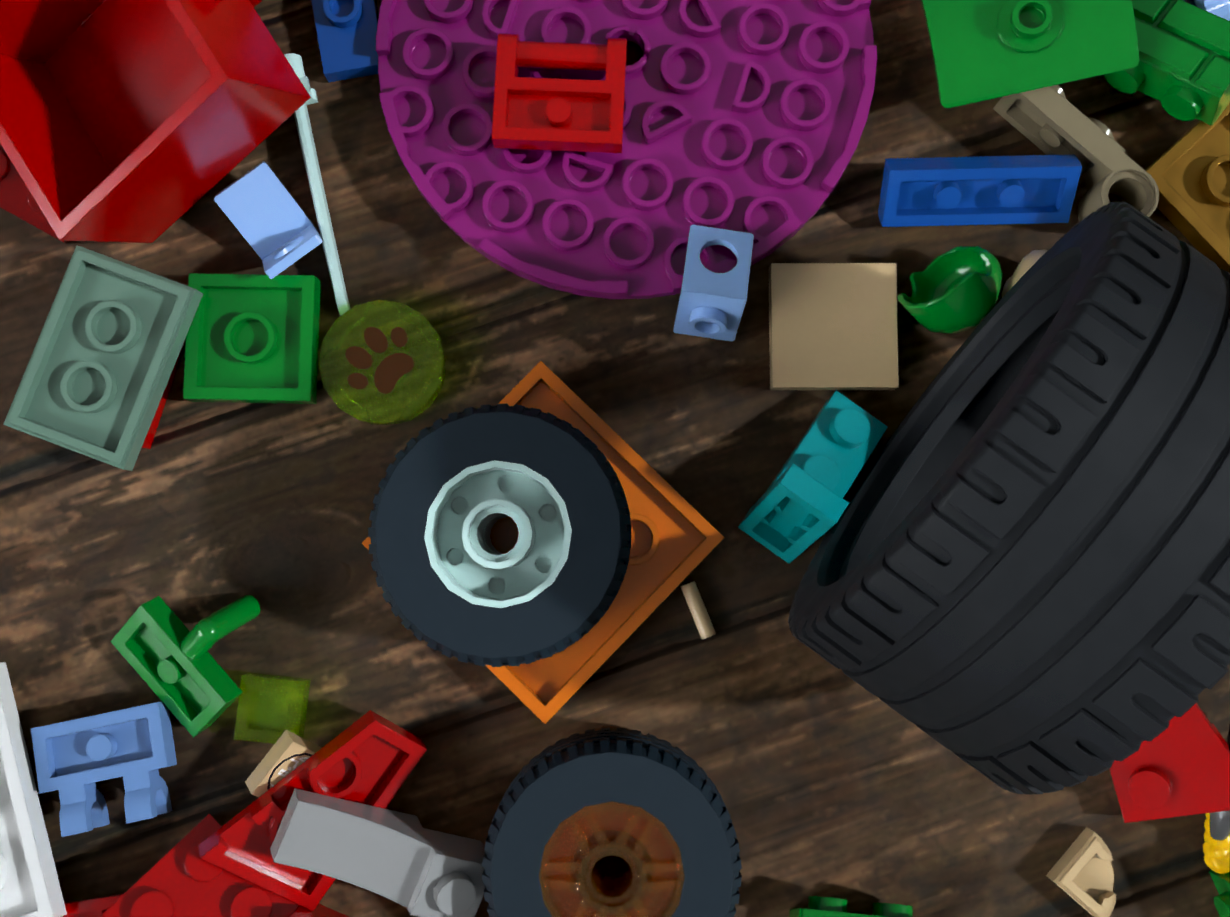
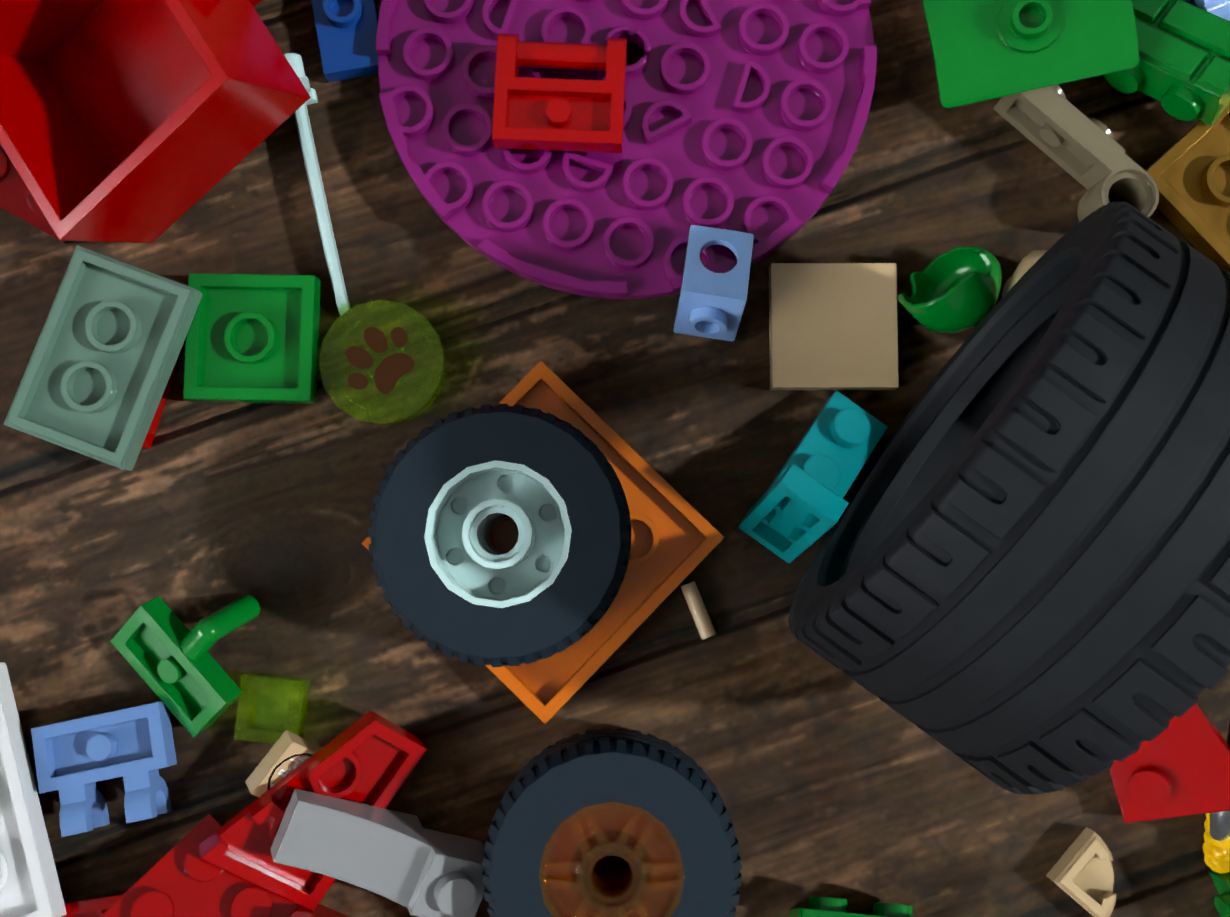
light blue bracket [214,161,323,279] -> none
blue plate [878,154,1082,227] -> none

